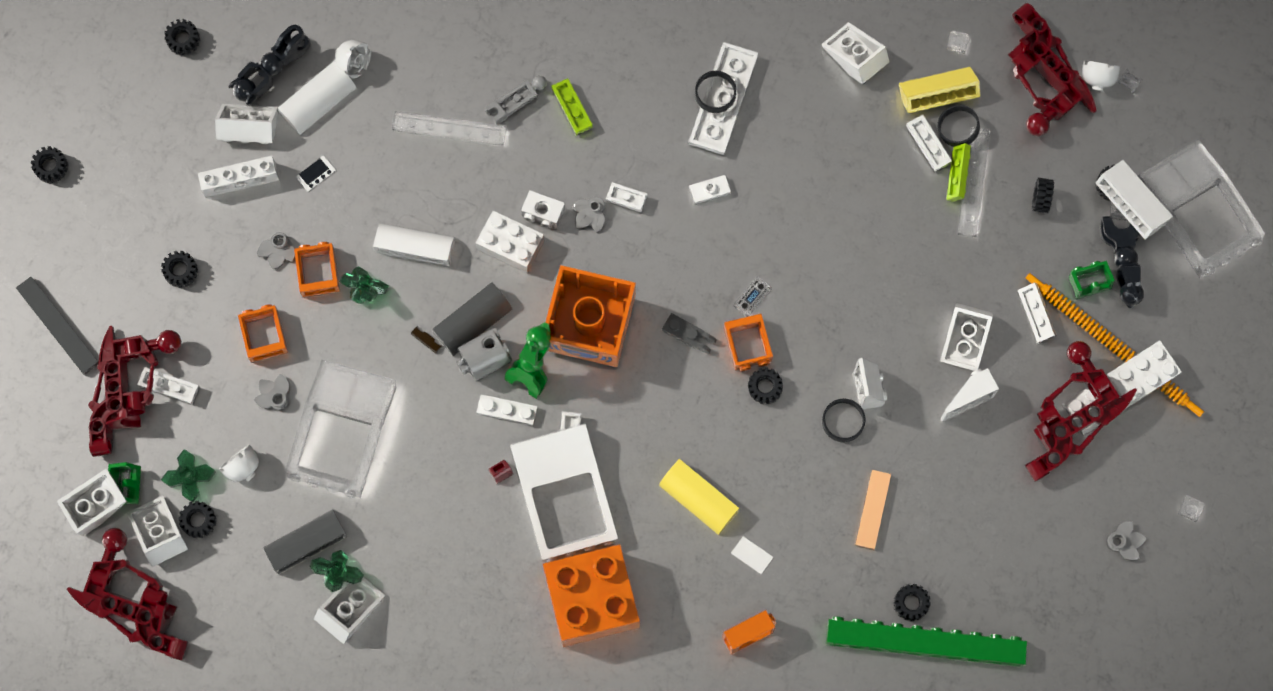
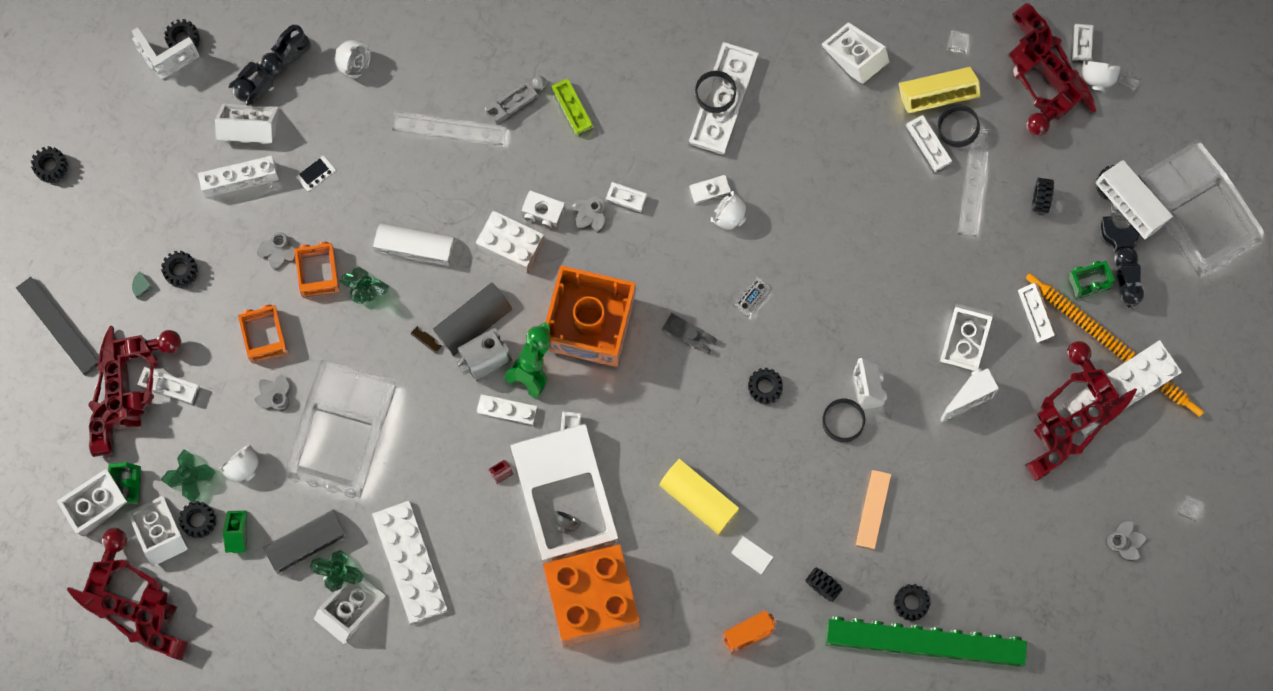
white brick [278,60,356,135] -> none
orange window [723,314,773,371] -> none
lime plate [946,143,971,202] -> none
none -> white bracket [132,27,200,80]
none -> sand green tile [132,271,152,298]
none -> green slope [222,510,247,553]
none -> white plate [372,501,448,624]
none -> dark grey piece [554,511,582,535]
none -> white cylinder [711,191,746,230]
none -> black tyre [805,567,843,602]
none -> white plate [1072,24,1094,62]

